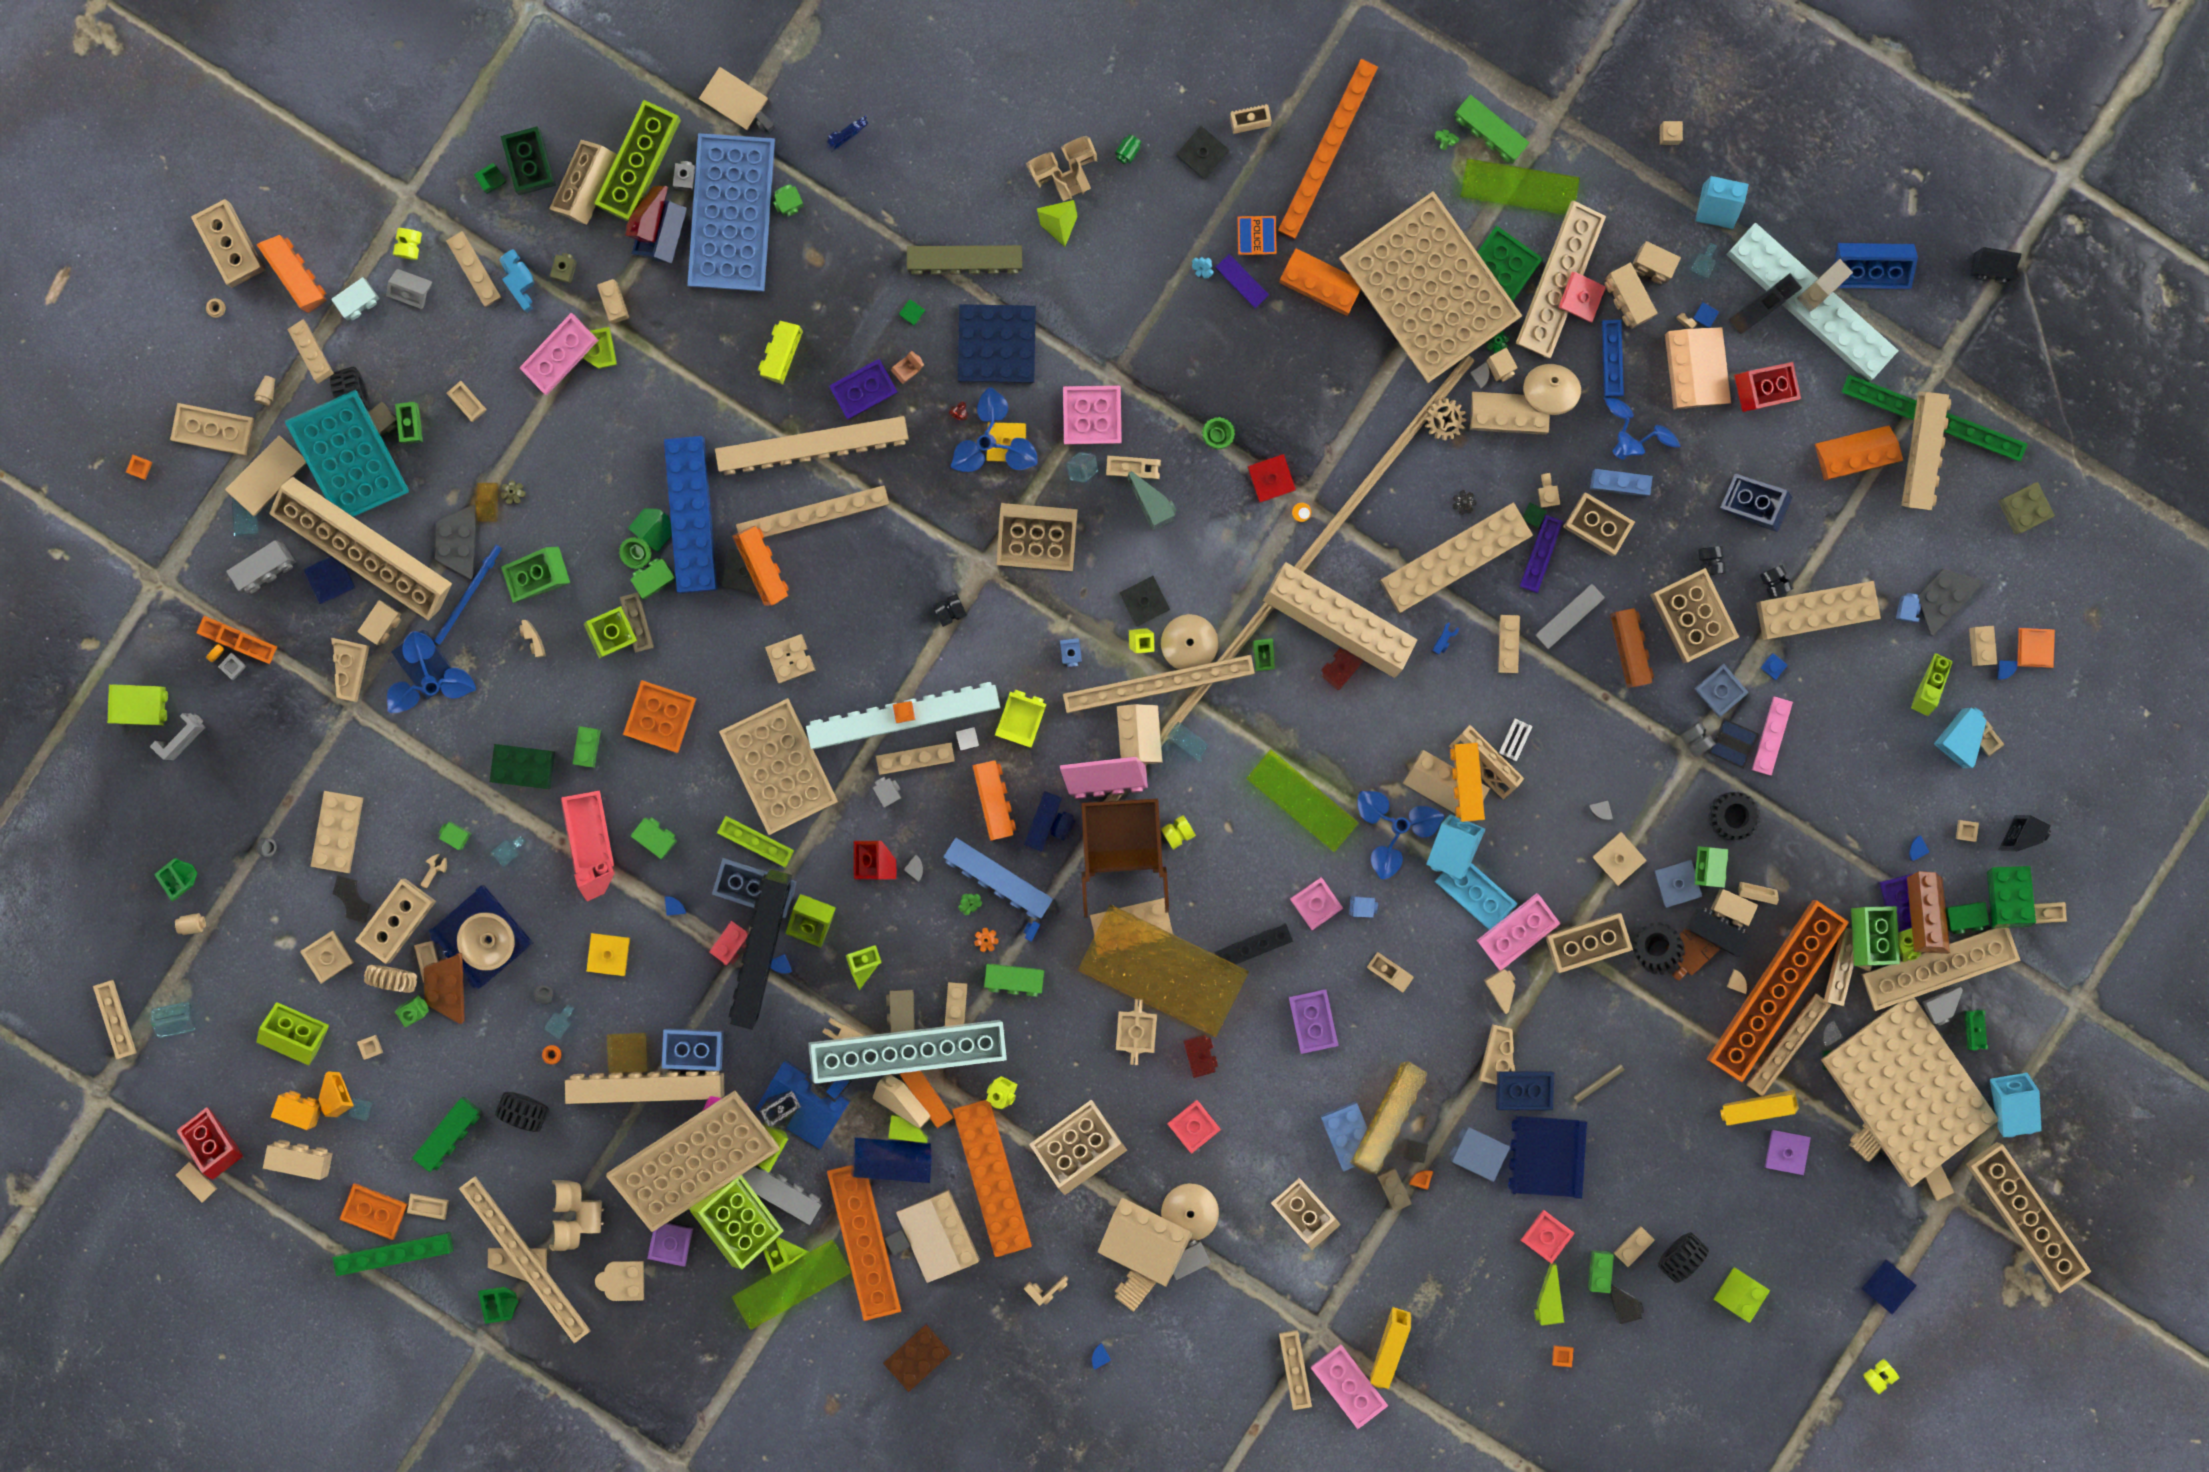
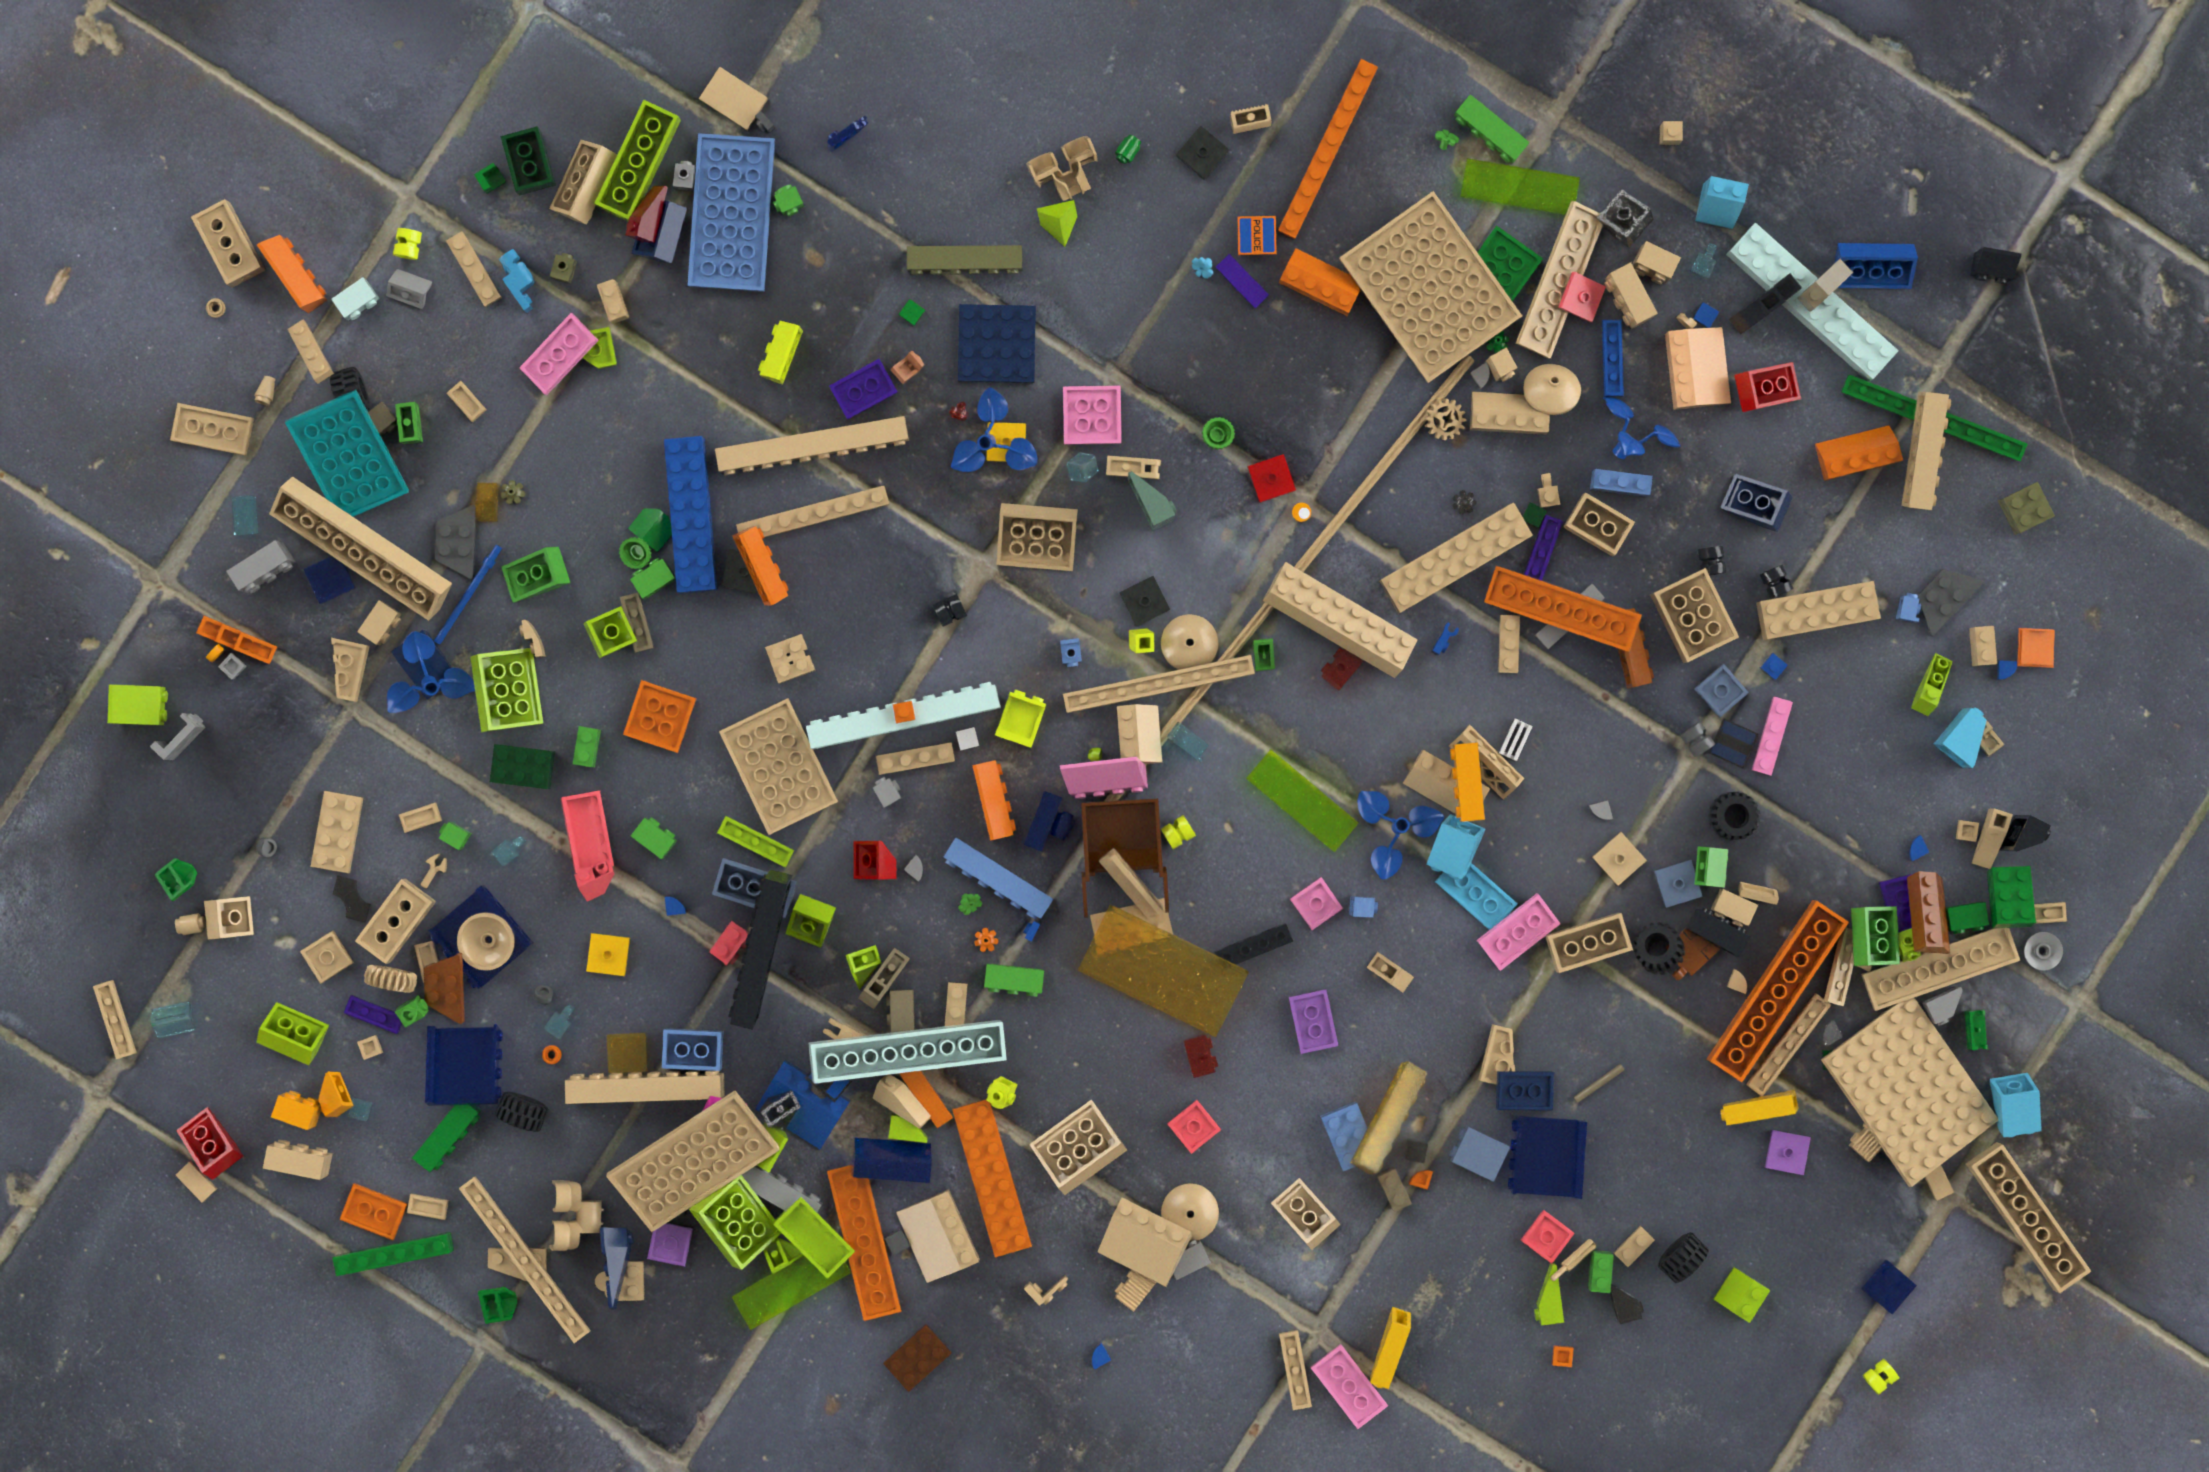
orange plate [126,455,152,480] -> none
tan tile [225,436,307,516] -> none
blue tile [771,954,793,973] -> none
tan plate [1116,999,1157,1065] -> none
tan slope [1484,969,1515,1014] -> none
none -> tan slope [204,896,254,939]
none -> dark purple tile [344,995,402,1034]
none -> tan tile [399,803,442,833]
none -> clear blue panel [425,1024,503,1106]
none -> lime slope [470,648,543,733]
none -> dark blue wedge [600,1227,634,1310]
none -> lime slope [773,1197,855,1279]
none -> dark tan slope [859,948,910,1009]
none -> lime hinge [1088,747,1102,762]
none -> tan fence [1099,848,1163,919]
none -> orange plate [1484,566,1642,652]
none -> tan axle [1550,1239,1596,1281]
none -> clear smoke slope [1597,190,1654,248]
none -> tan slope [1972,809,2013,869]
none -> light grey dish [2024,932,2063,970]

